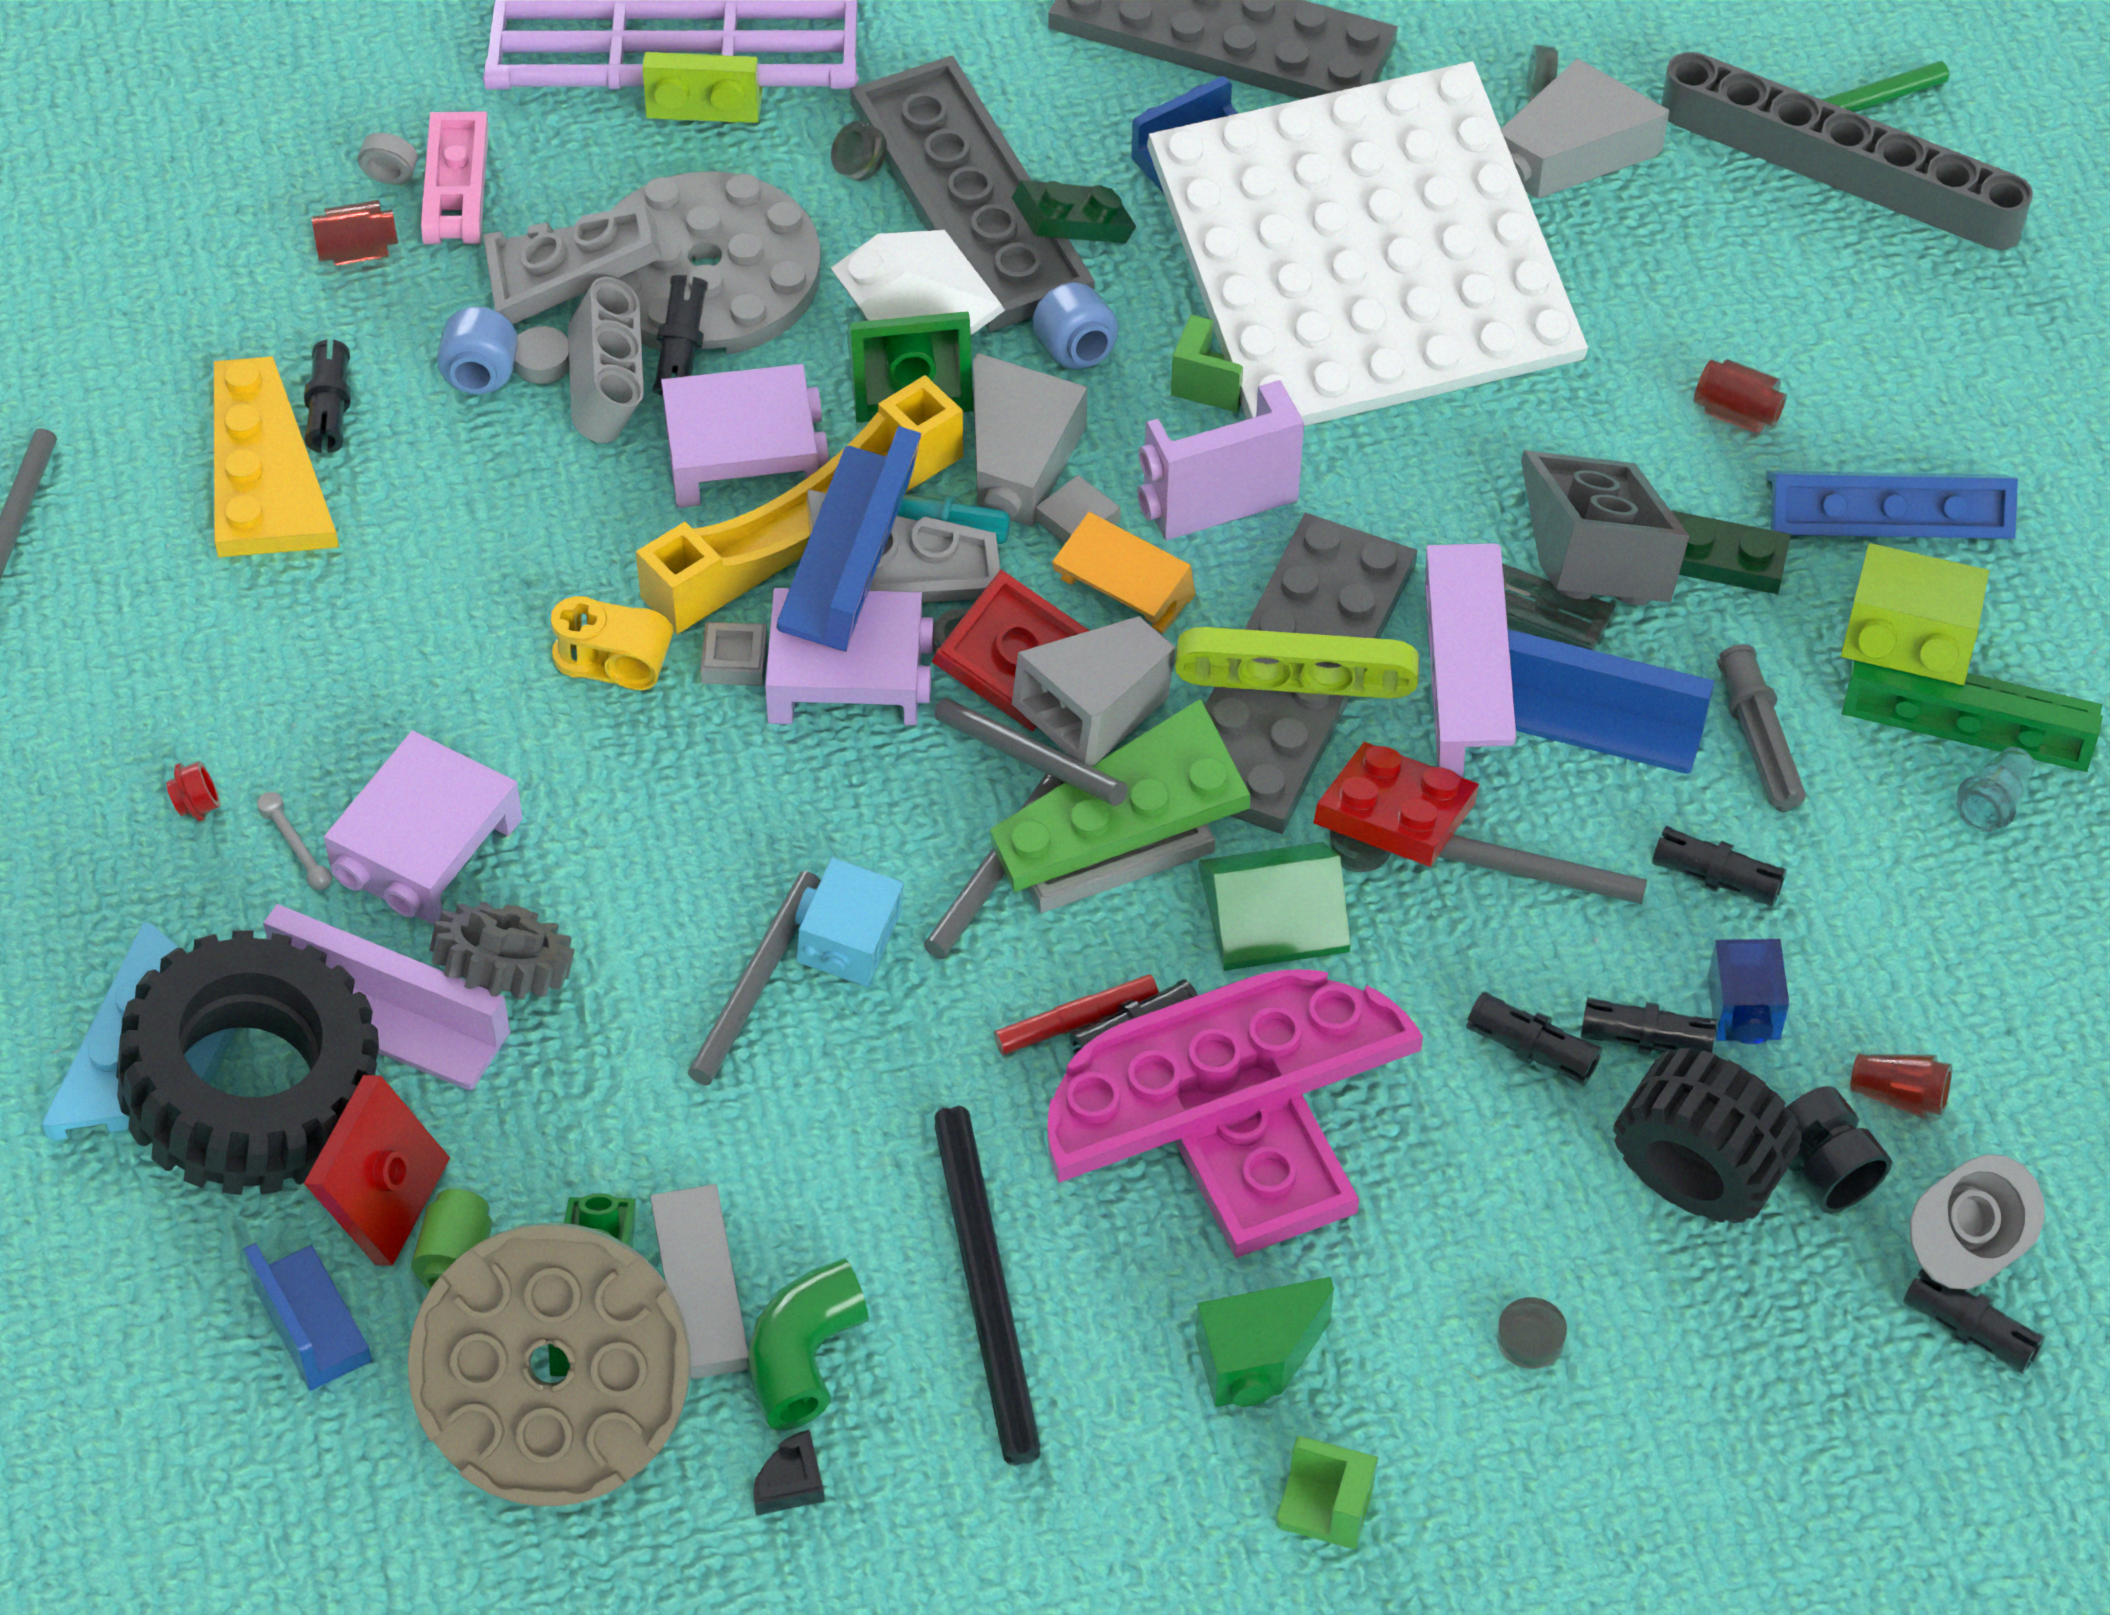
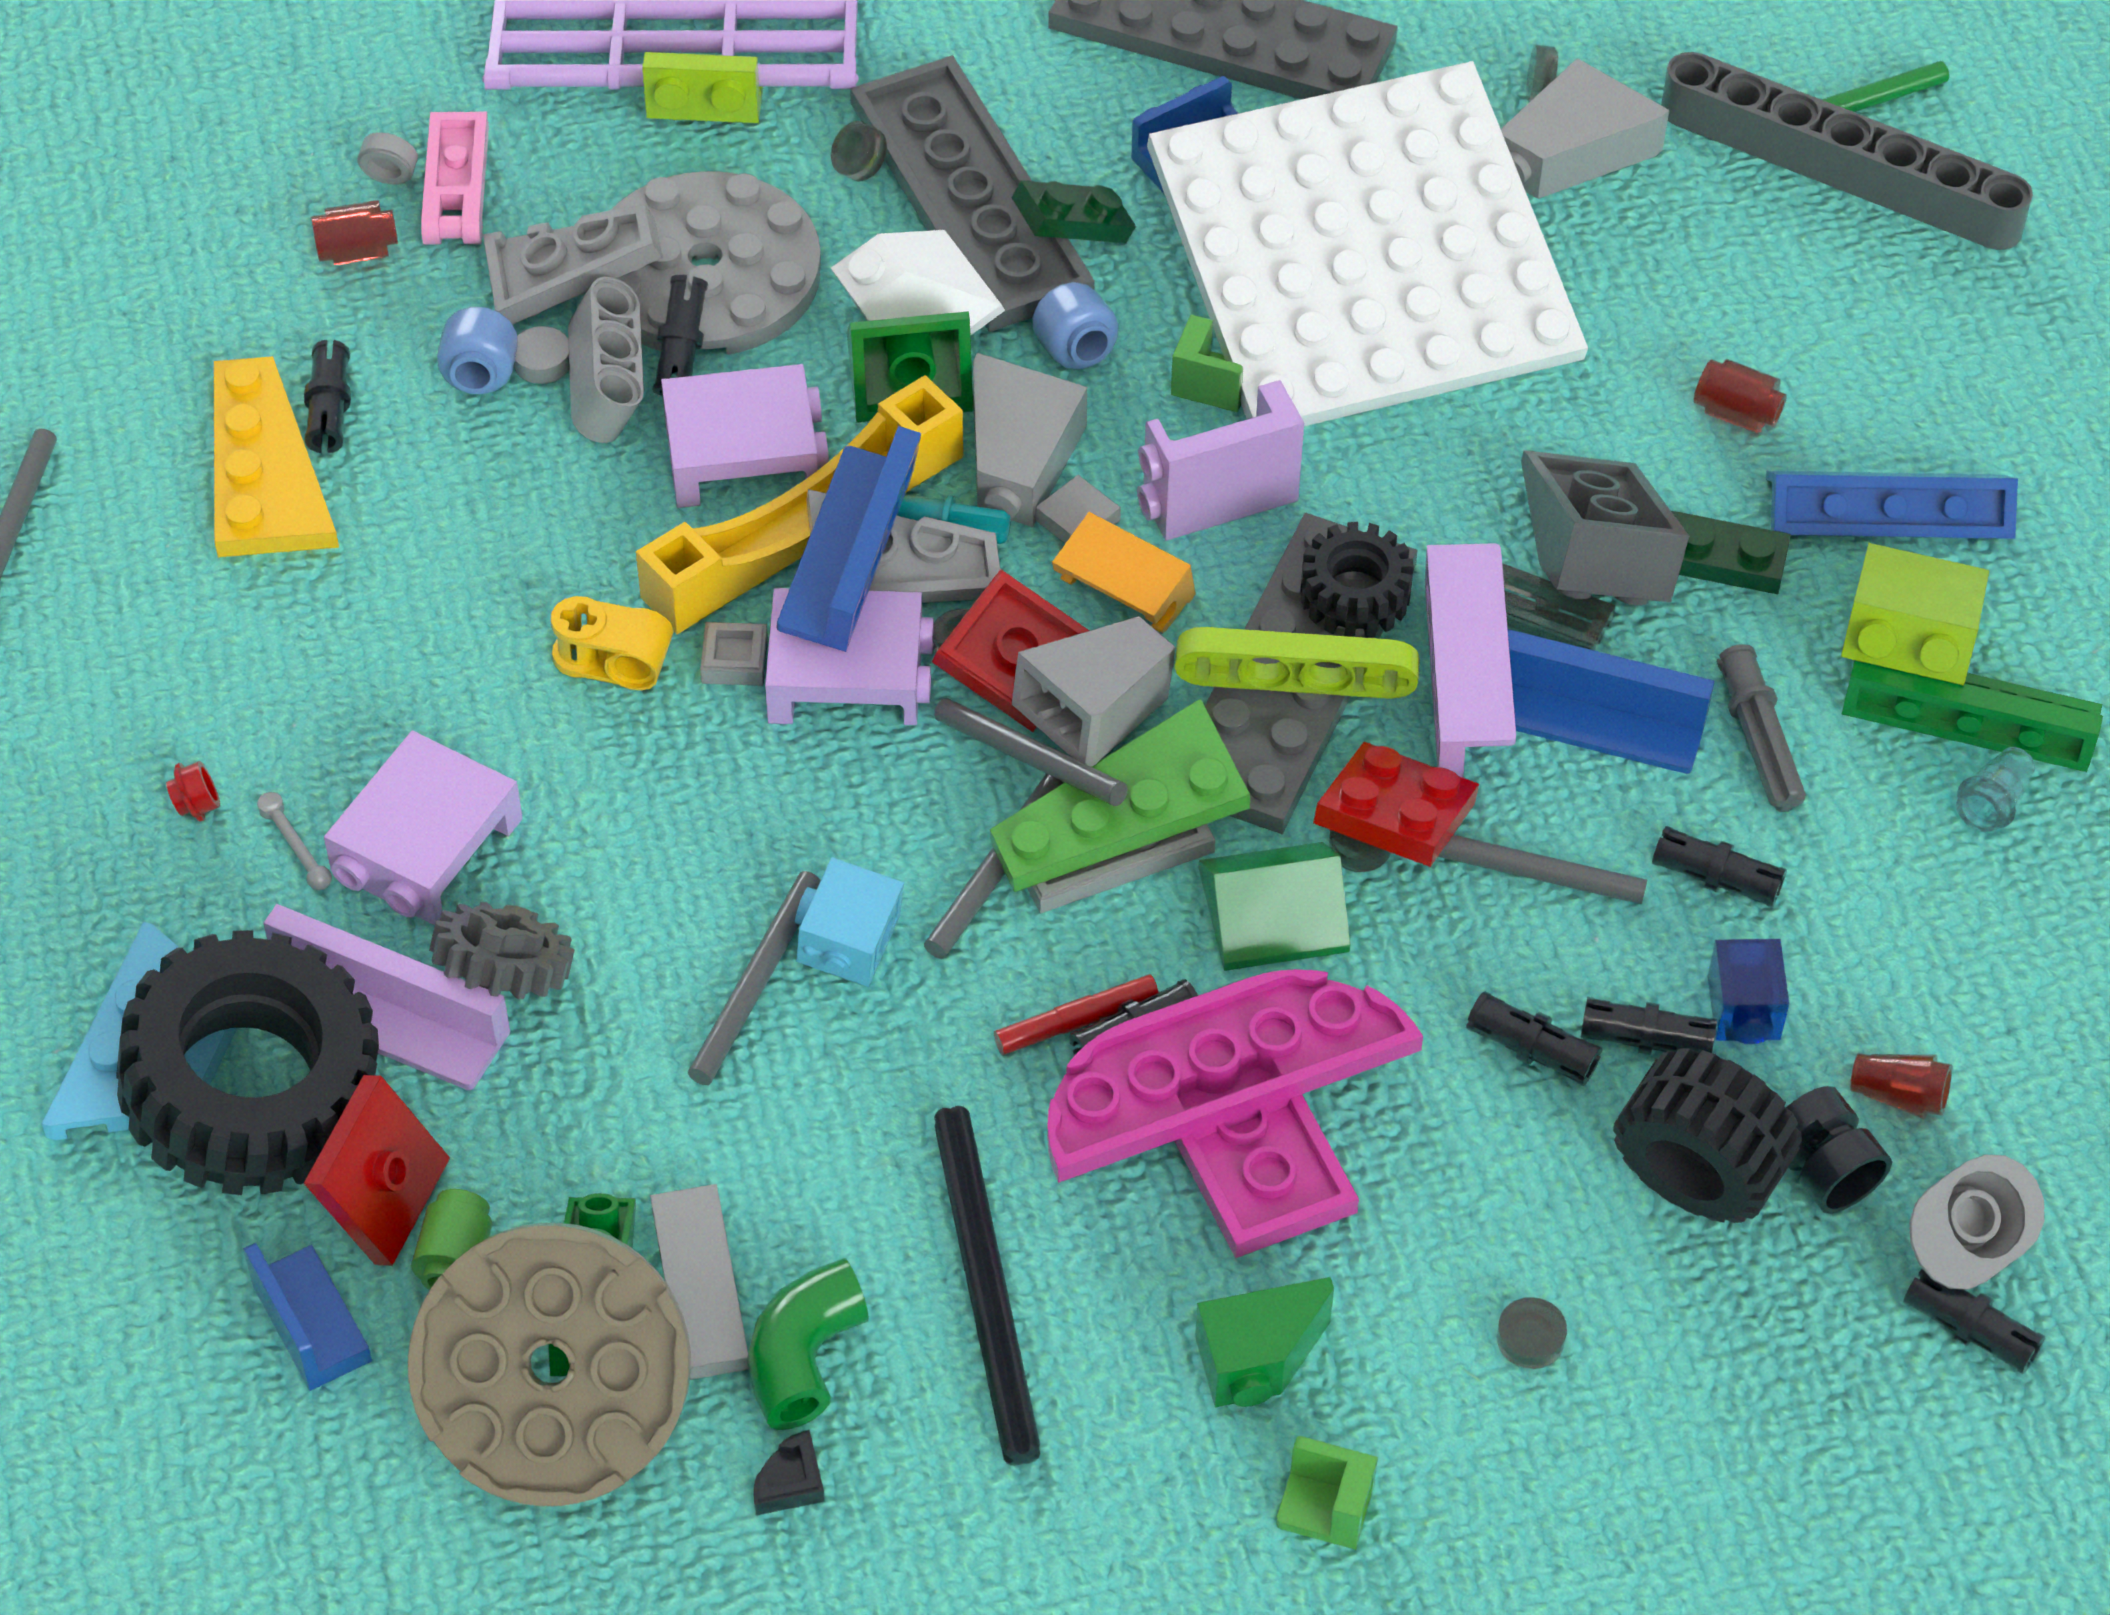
none -> black tyre [1300,522,1414,638]

